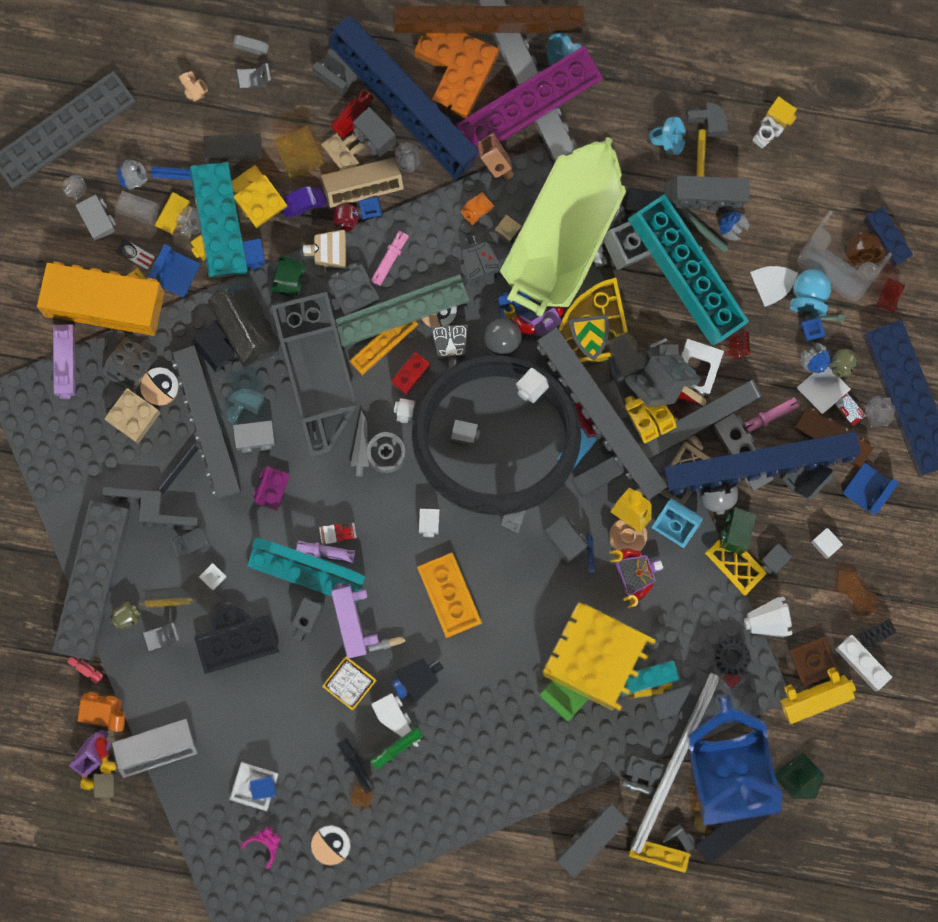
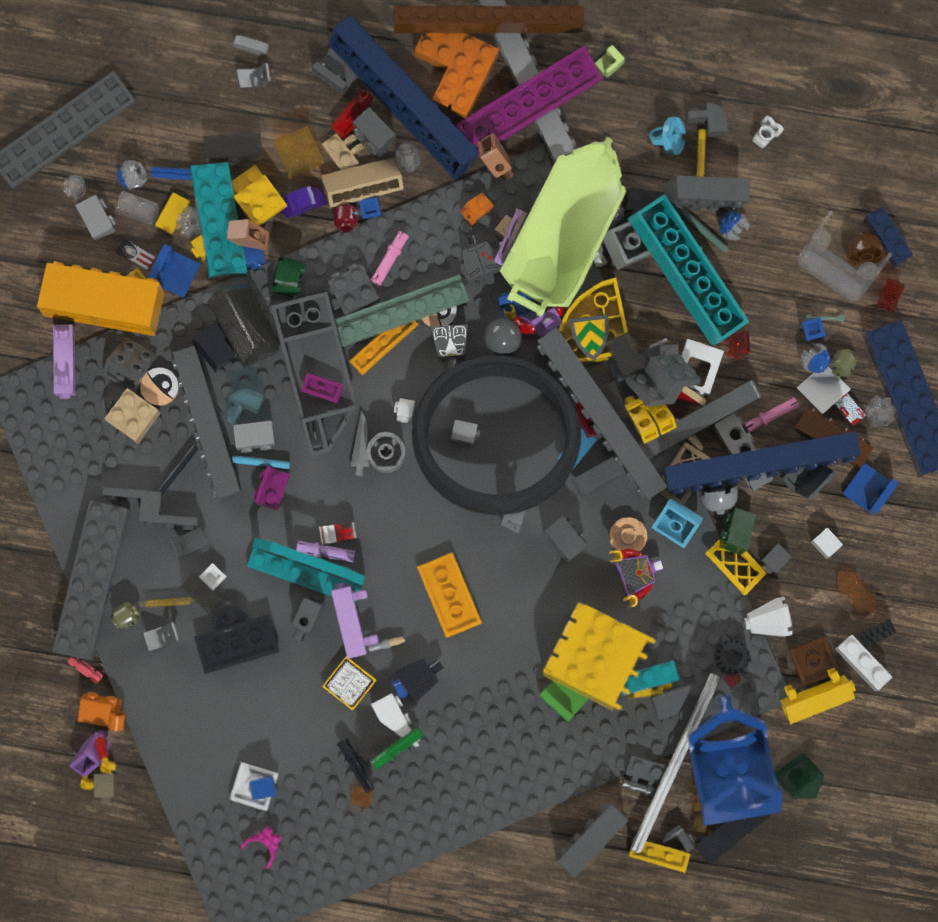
light grey brick [112,719,198,778] -> none
light nougat plate [179,71,208,101] -> none
tan torso [303,230,346,269] -> none
tile [311,826,350,865] -> none
red brick [391,352,430,396] -> none
white brick [419,509,439,537] -> none
white brick [516,368,549,403] -> none
medium azure tile [546,32,582,66] -> none
dark blue piece [585,533,595,573] -> none
yellow torso [611,488,651,533] -> none
white sticker [750,266,798,307] -> none
yellow brick [766,97,797,129] -> none
medium azure tile [790,269,831,316] -> none
none -> nougat slope [227,219,269,250]
none -> medium azure bar [232,455,290,469]
none -> magenta plate [301,373,344,404]
none -> lavender pin [494,208,528,265]
none -> yellowish green panel [595,45,625,78]

